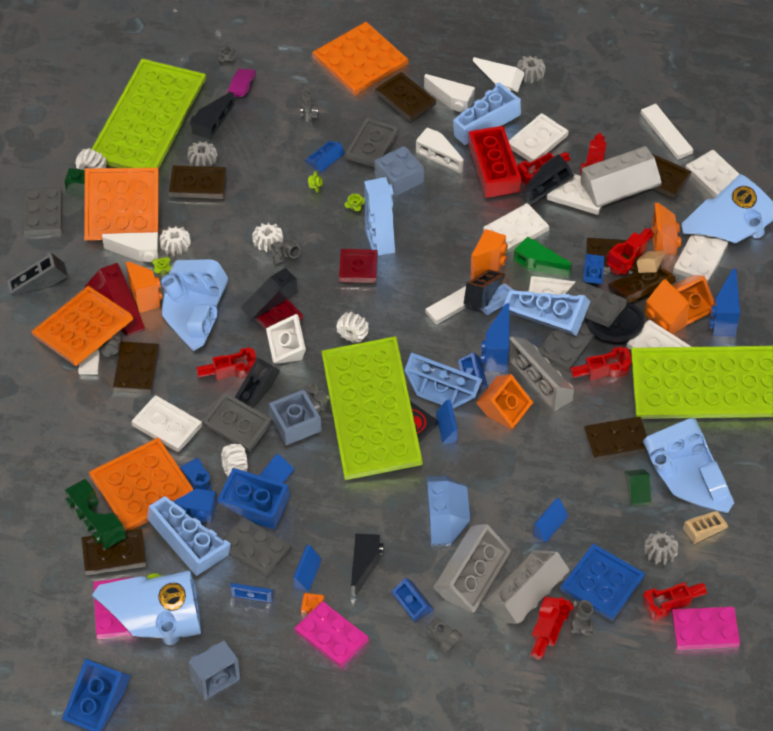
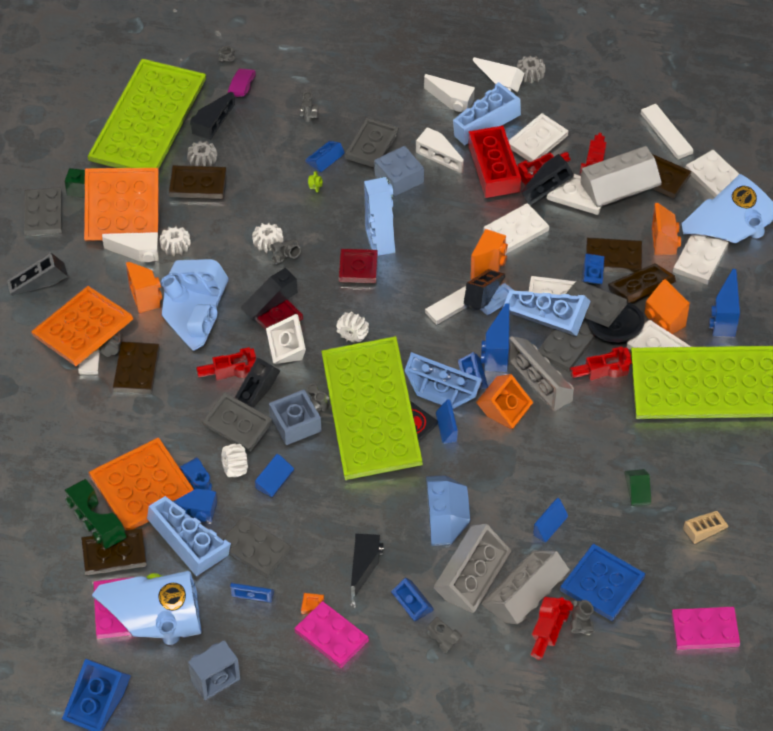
white gear [75,148,107,170] -> none
dark red wedge [85,263,145,336] -> none
white plate [131,395,202,453] -> none
lime plate [152,257,172,275] -> none
blue slope [217,468,290,530] -> none
blue slope [293,545,321,592] -> none
orange plate [312,22,409,96] -> none
lime plate [345,194,365,212] -> none
dark brown plate [375,72,436,122] -> none
green slope [513,236,572,277] -> none
dark brown plate [583,417,647,462] -> none
red piece [607,228,654,276] -> none
tan slope [637,251,665,273] -> none
red piece [642,582,707,622] -> none
light blue panel [643,418,734,513] -> none
light grey gear [644,530,678,566] -> none
orange slope [672,275,715,325] -> none

